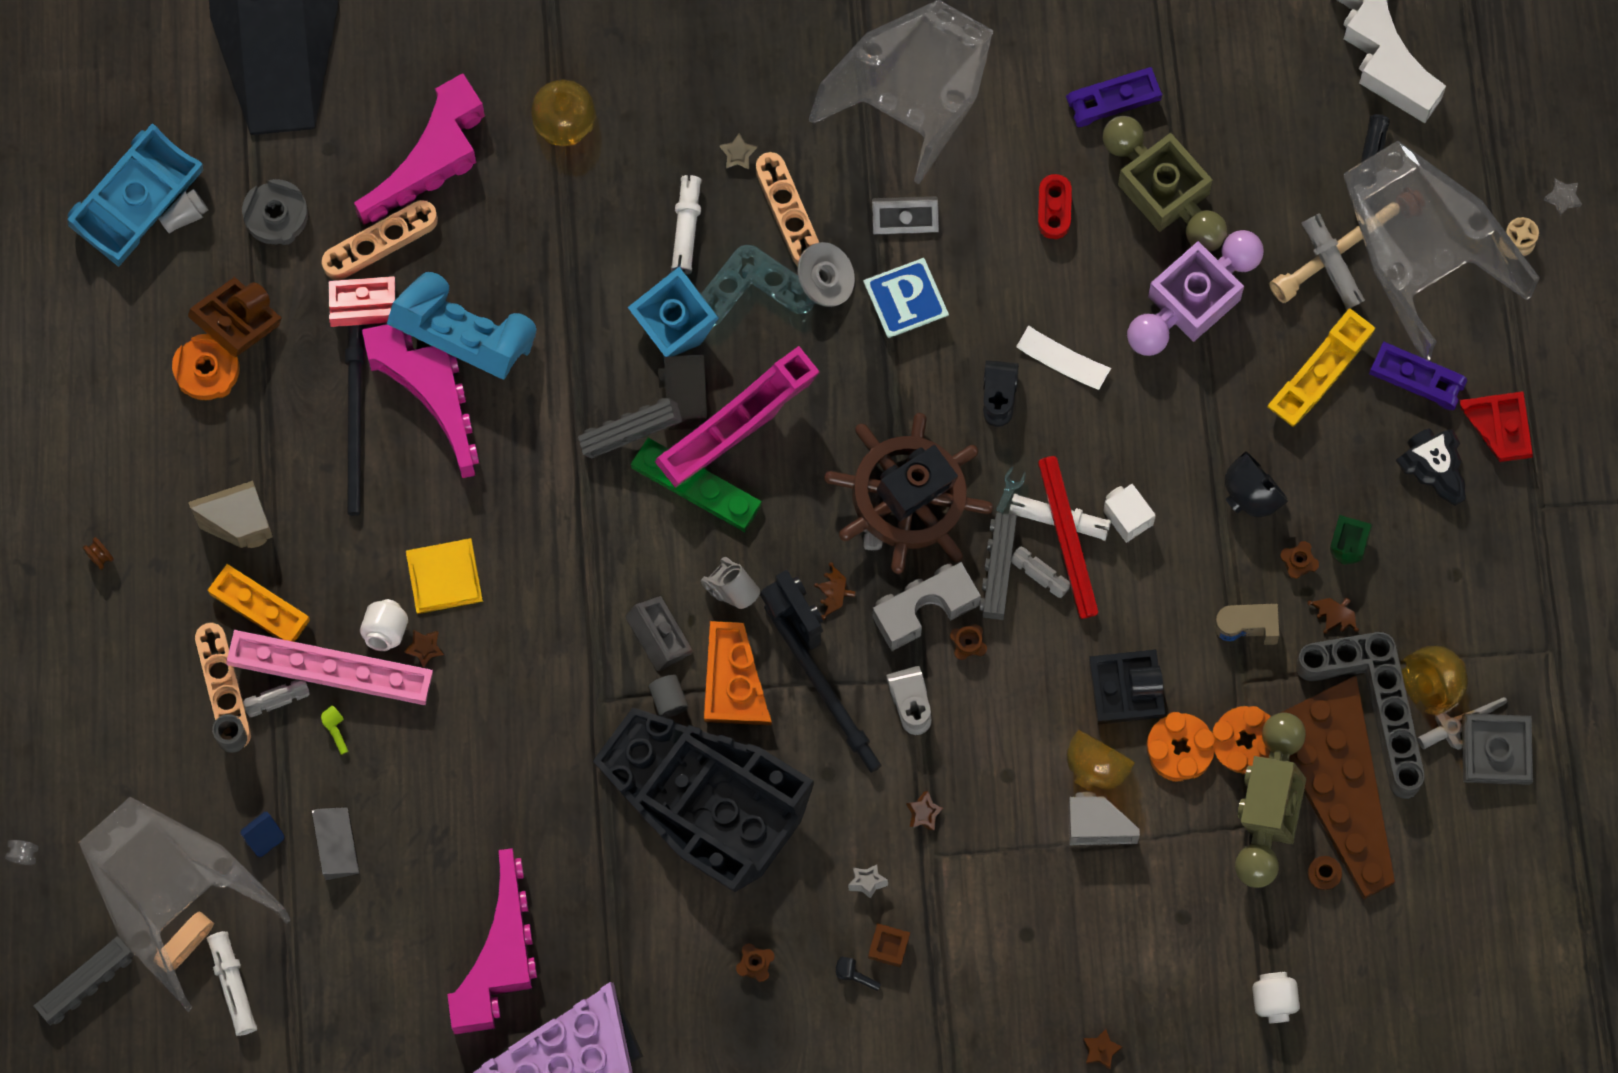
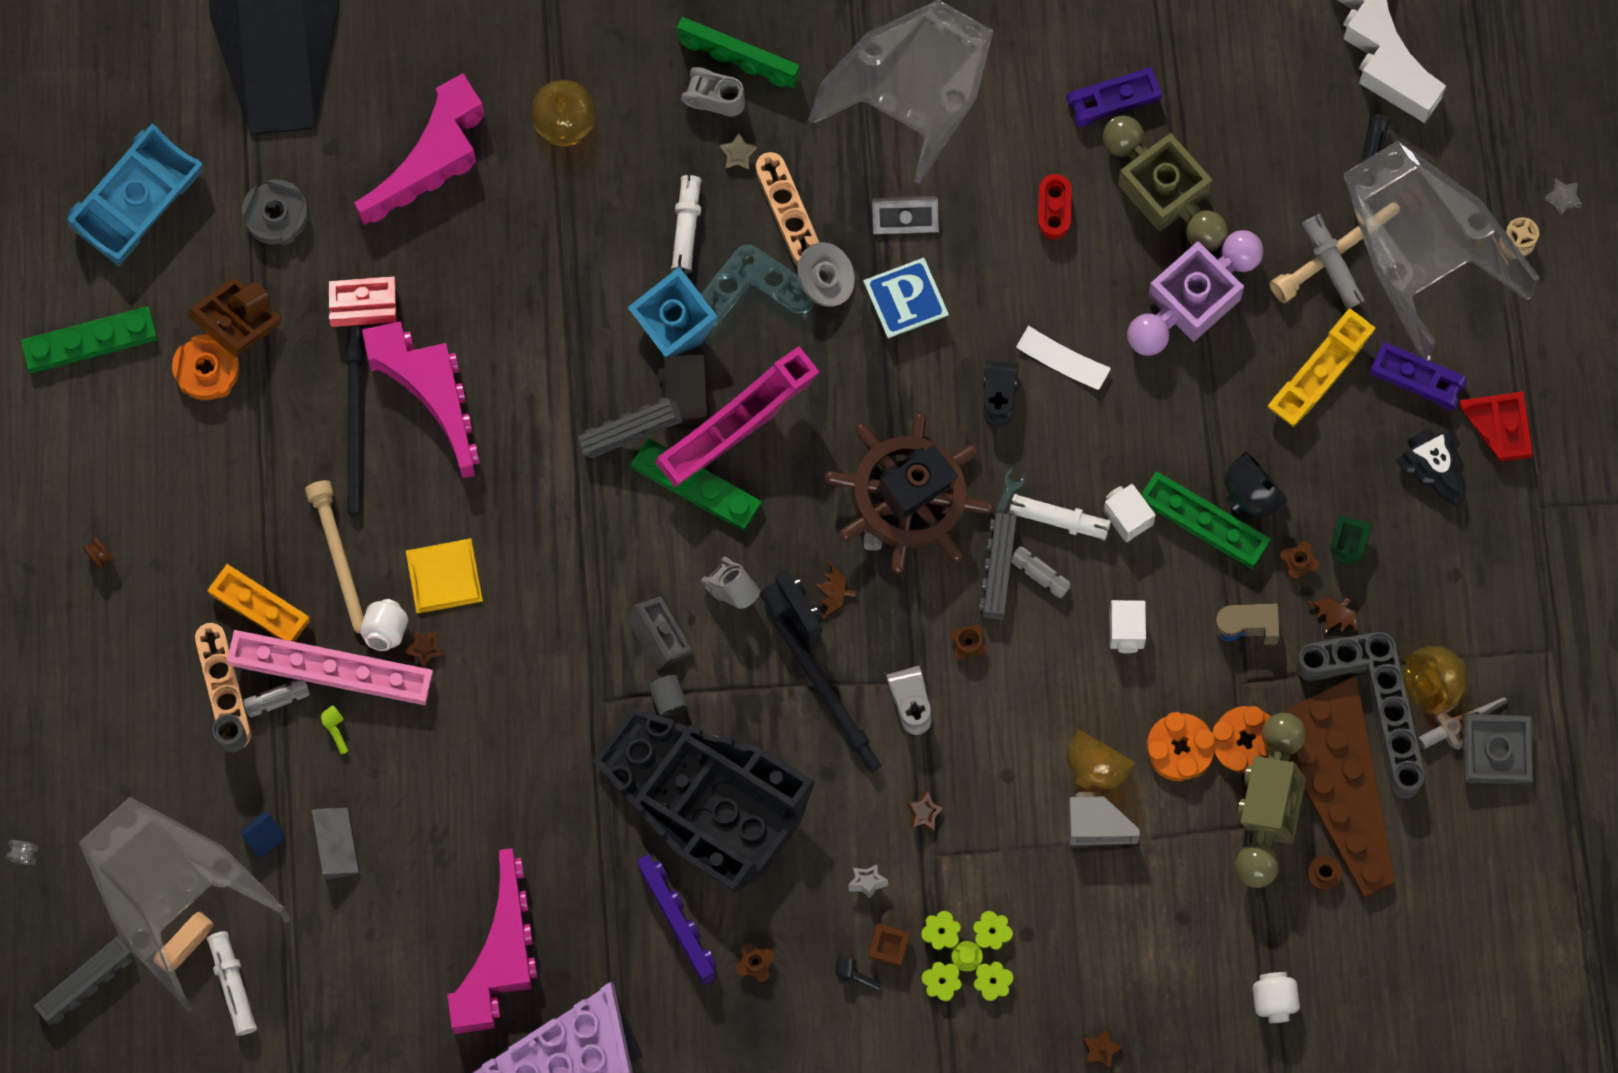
light grey cone [158,189,209,234] -> none
dark tan slope [189,481,273,548] -> none
light nougat beam [322,200,438,280] -> none
dark azure piece [387,272,536,380] -> none
orange wing [704,621,772,725] -> none
light grey arch [872,562,981,651] -> none
red axle [1038,456,1098,619] -> none
black plate [1089,649,1165,725] -> none
none -> green plate [21,306,158,374]
none -> tan piece [305,480,364,634]
none -> dark purple plate [637,854,717,986]
none -> green plate [677,17,800,89]
none -> light grey piece [681,67,746,117]
none -> lime plant [921,911,1013,1001]
none -> white brick [1109,600,1146,653]
none -> green plate [1141,471,1271,570]

